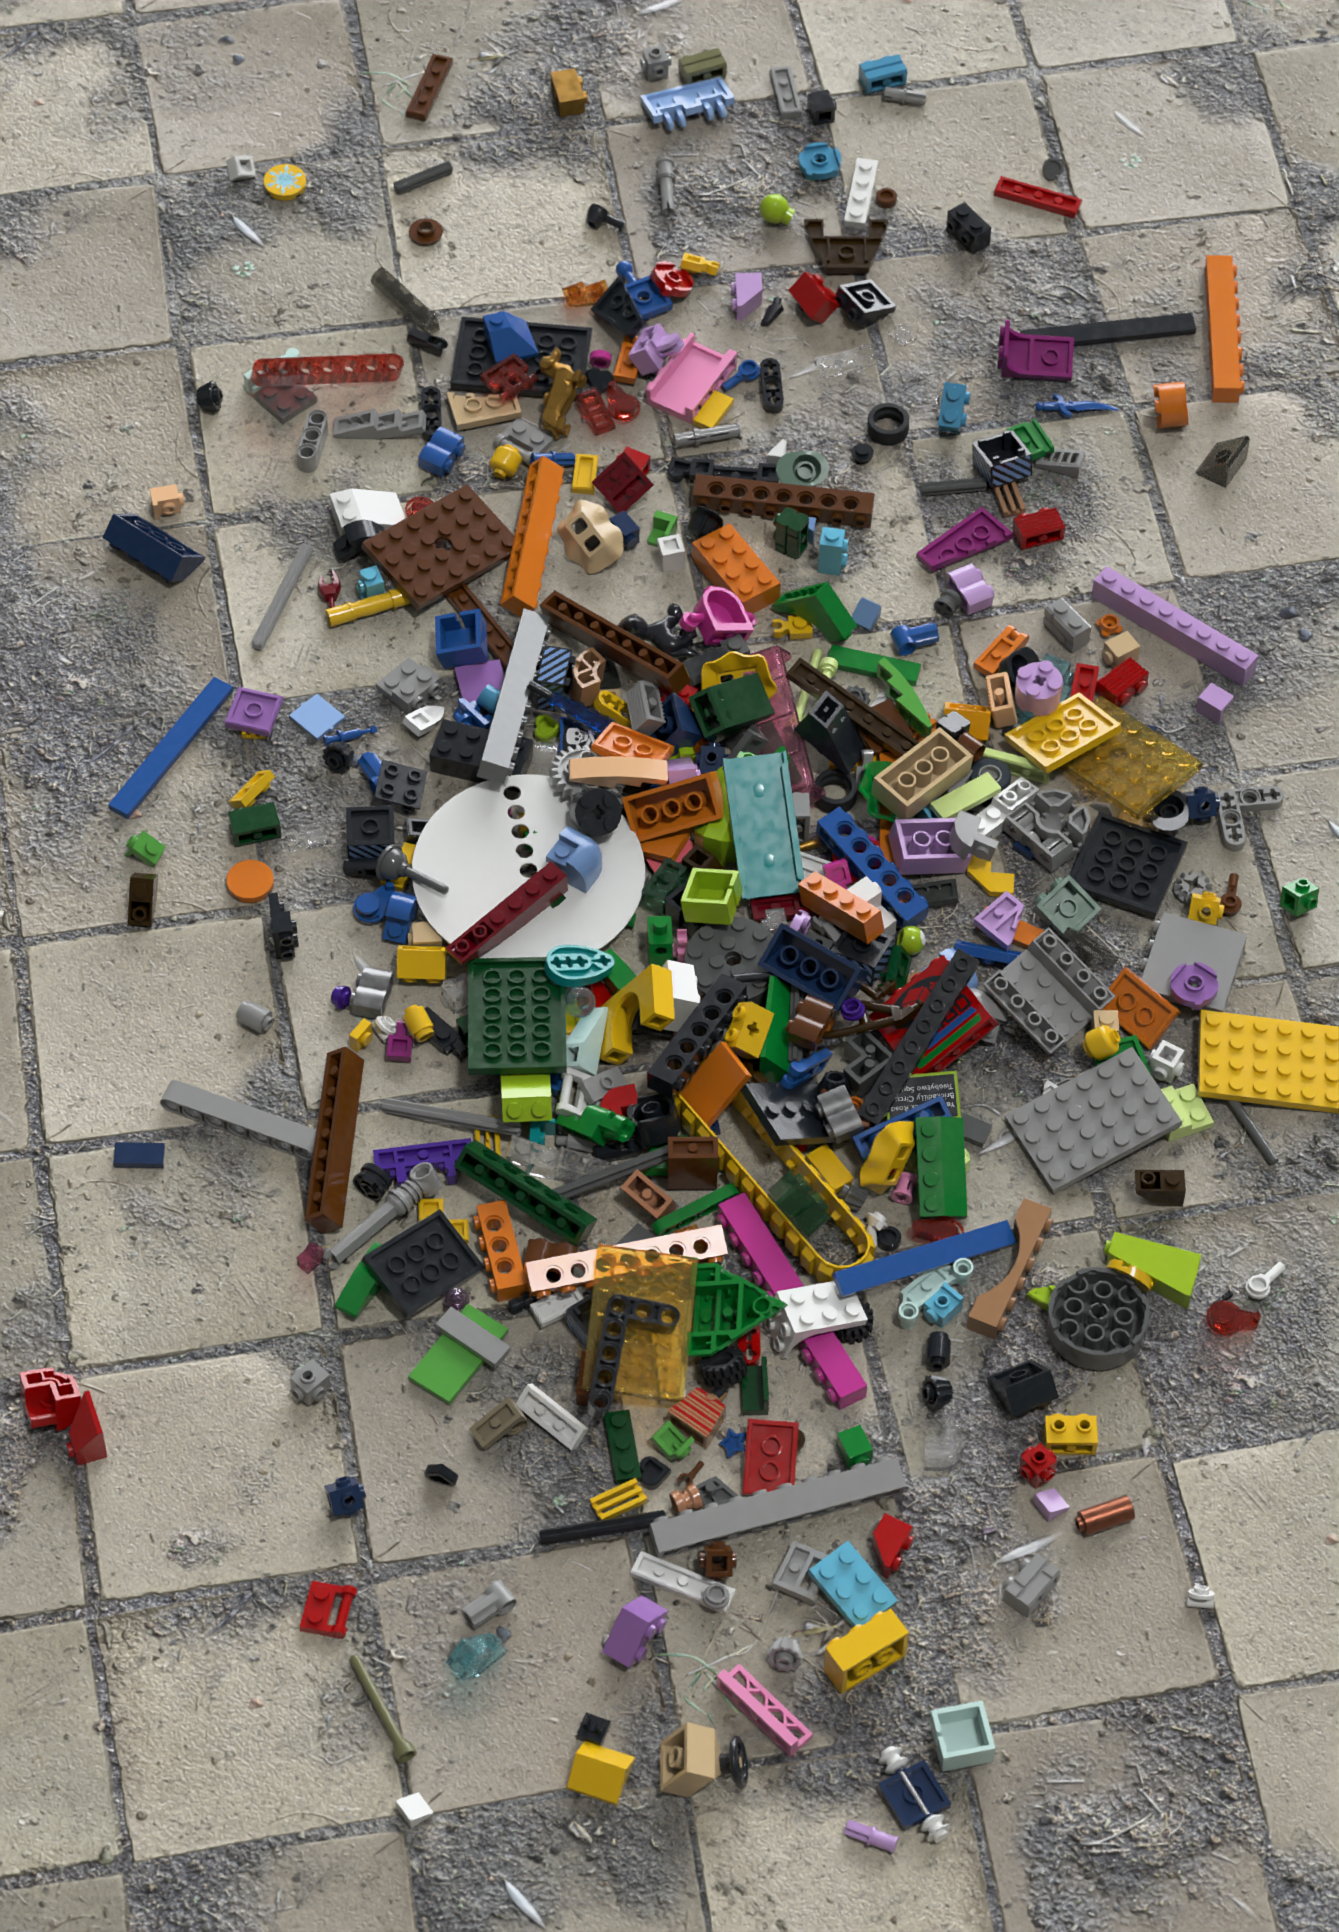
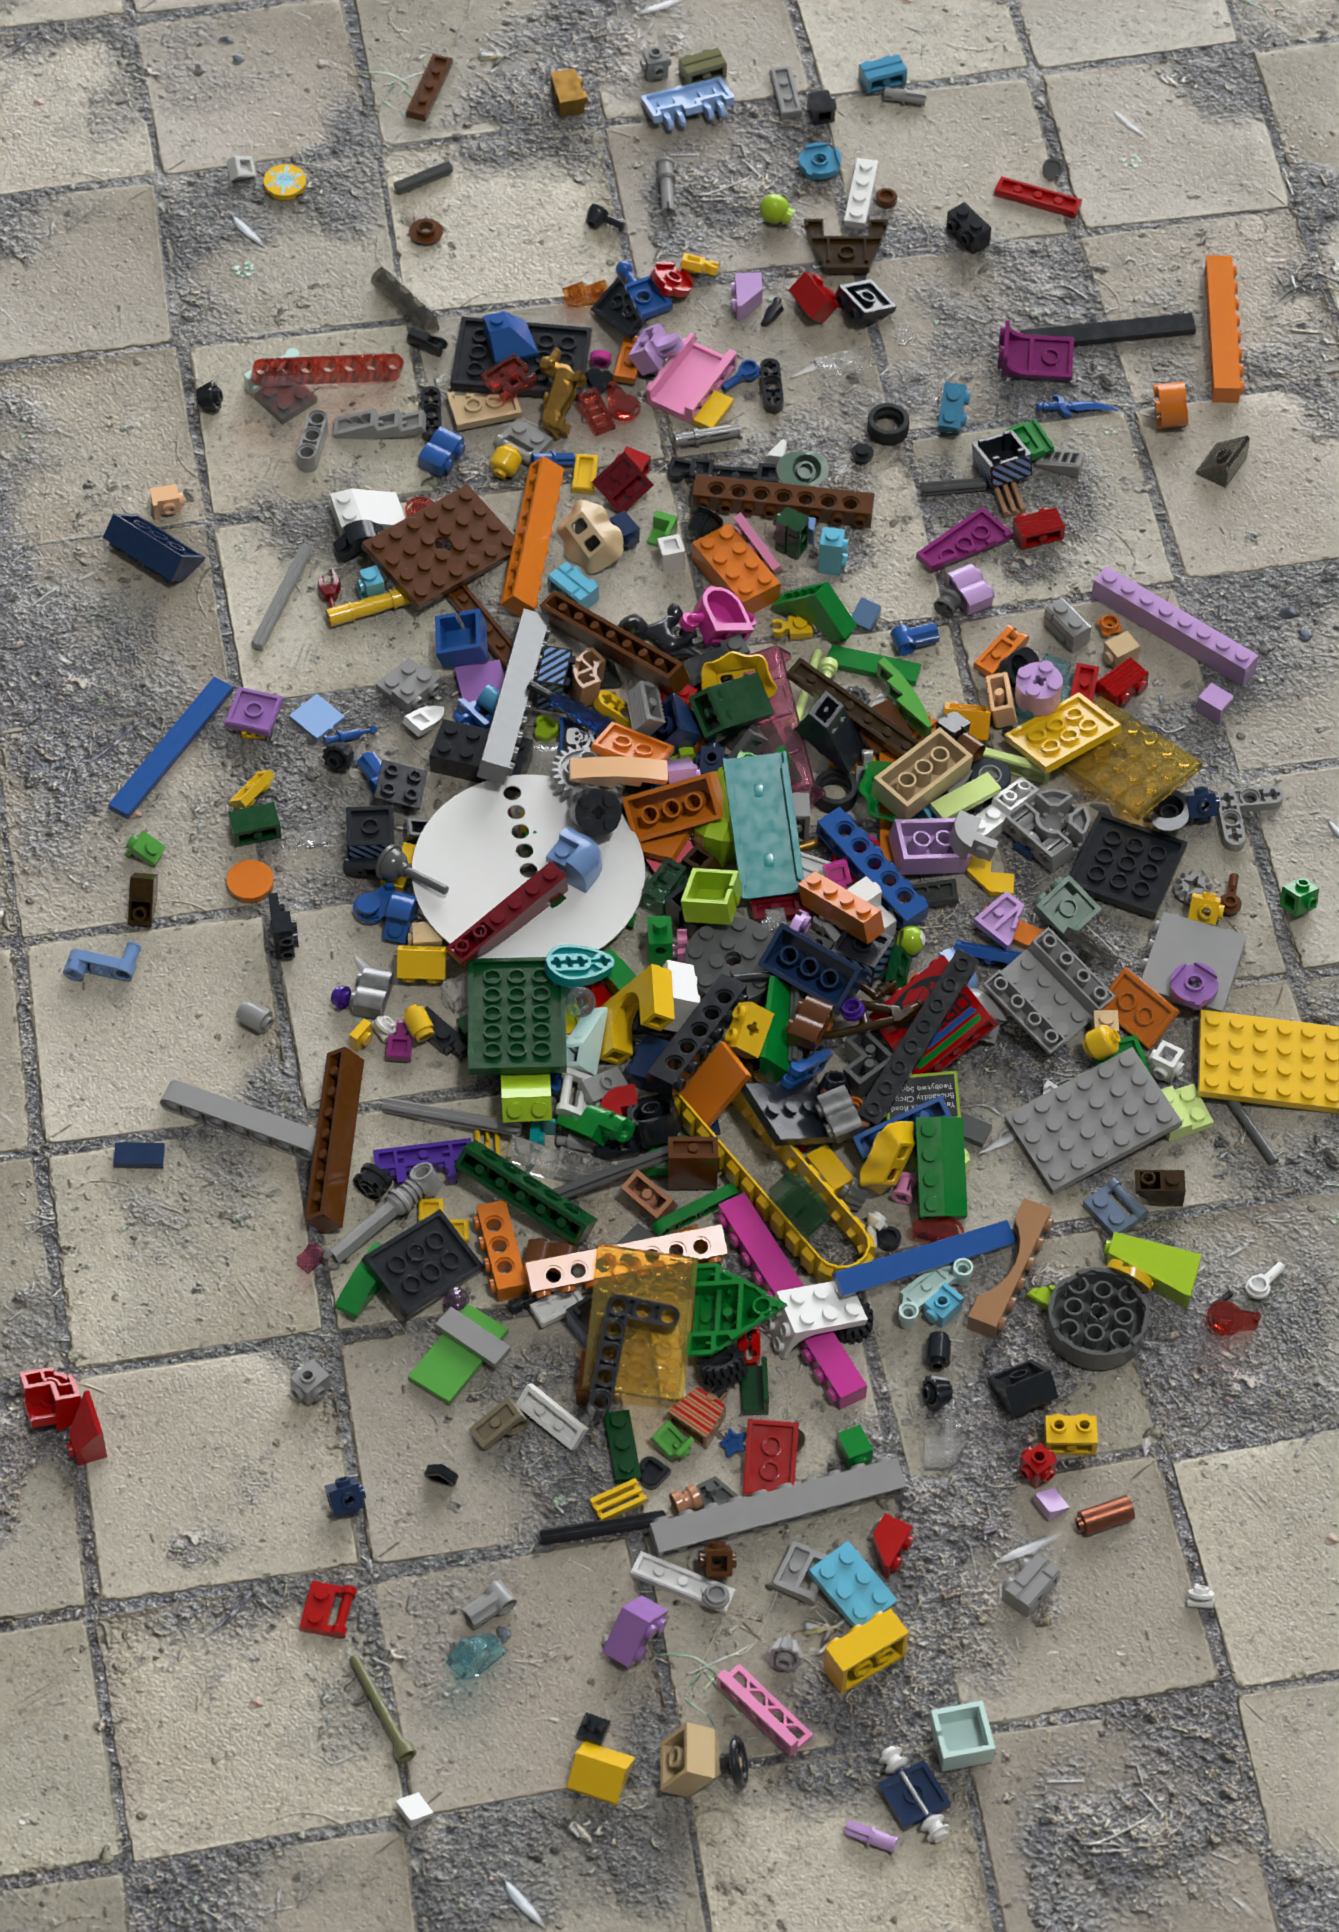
reddish brown hand [677,1461,704,1486] -> none
none -> medium blue beam [63,942,141,981]
none -> medium azure brick [547,562,599,609]
none -> dark blue brick [625,1034,670,1093]
none -> bright pink wing [734,512,783,575]
none -> sand blue plate [1082,1177,1149,1237]

